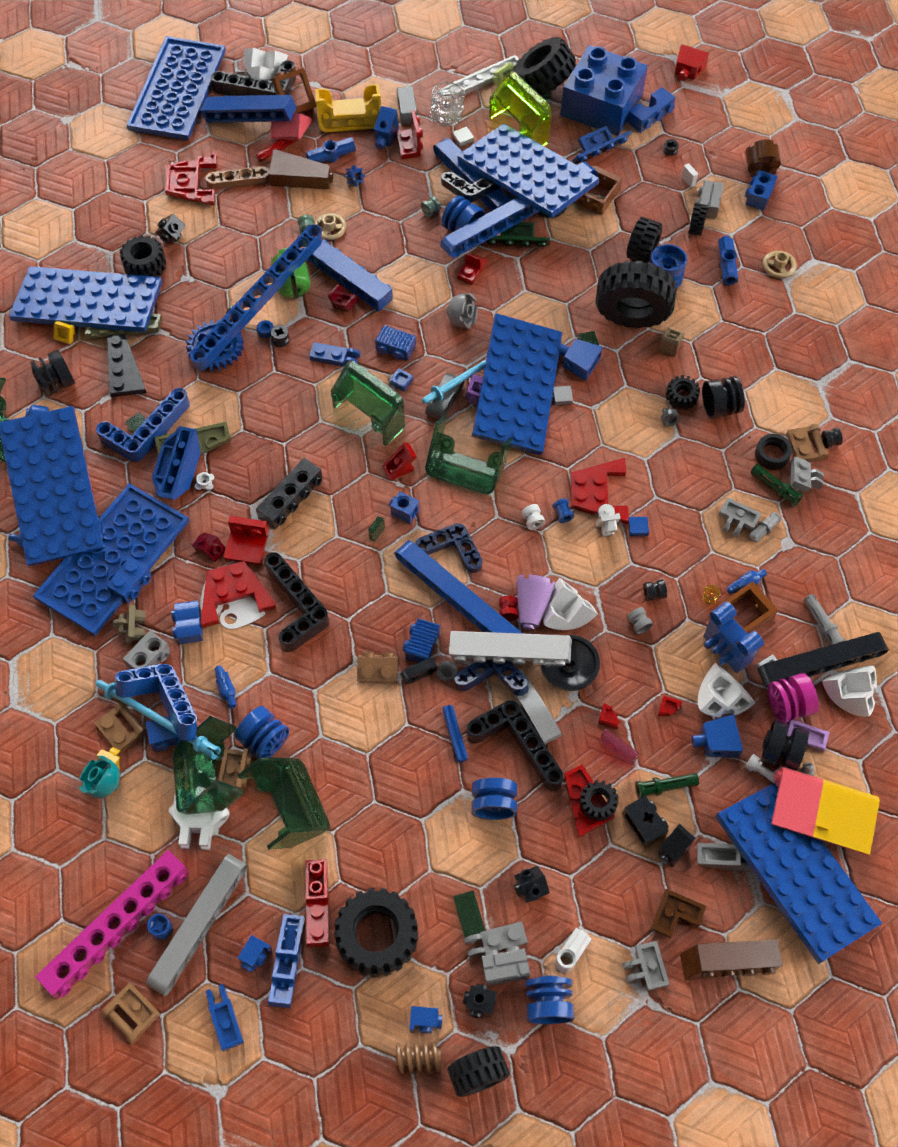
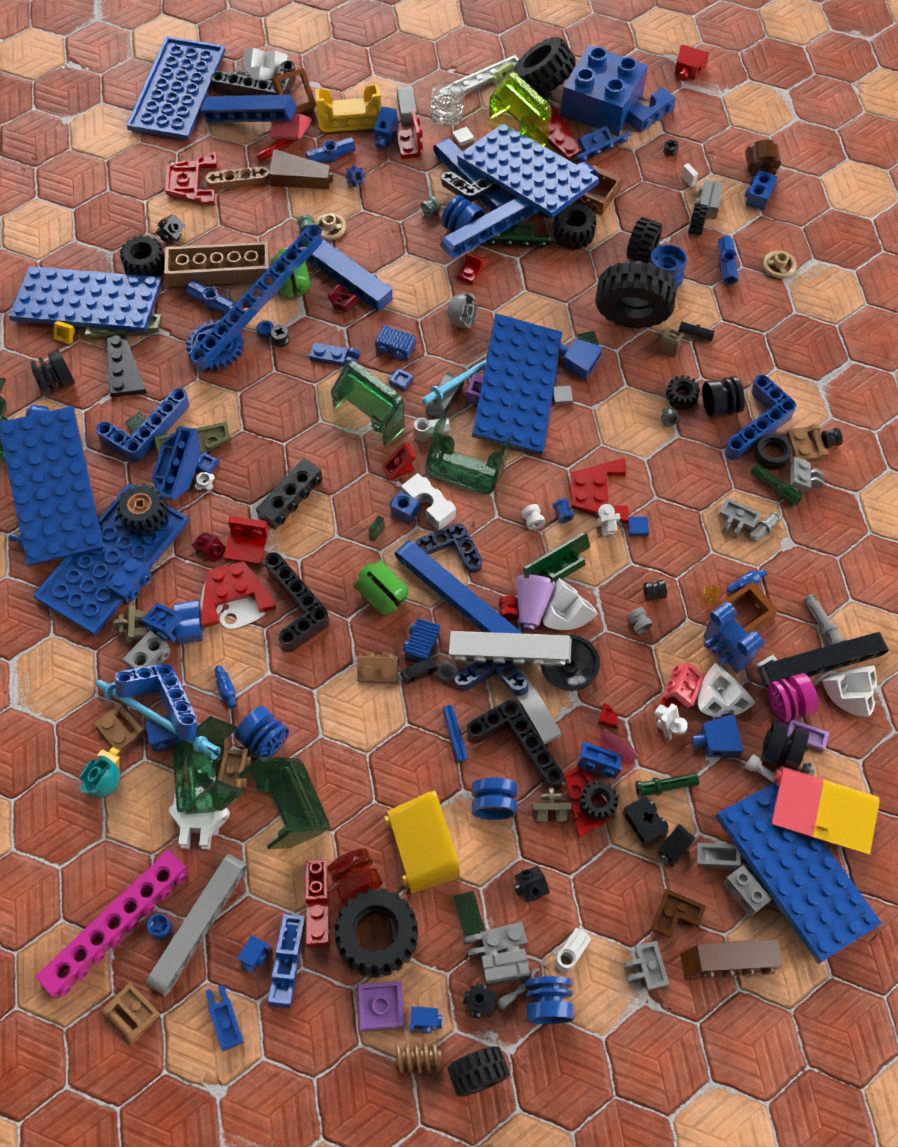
none -> black wheel [116,484,169,536]
none -> blue bracket [142,603,183,642]
none -> medium nougat brick [165,241,271,287]
none -> blue piece [186,281,236,315]
none -> blue tile [196,452,219,474]
none -> clear red wheel [327,848,383,903]
none -> bright green cylinder [353,559,408,615]
none -> medium lavender plate [357,981,405,1032]
none -> yellow windscreen [384,790,460,894]
none -> white arch [401,473,456,530]
none -> white piece [414,418,450,441]
none -> light grey piece [497,968,540,1010]
none -> dark green bracket [523,532,590,583]
none -> red wing [529,105,581,161]
none -> dark tan hips [532,787,571,821]
none -> black tyre [553,203,597,249]
none -> blue bracket [577,742,622,779]
none -> white hips [654,704,688,740]
none -> coral bracket [663,662,705,708]
none -> black pin [678,321,715,342]
none -> light grey brick [723,865,772,918]
none -> blue beam [725,375,796,460]

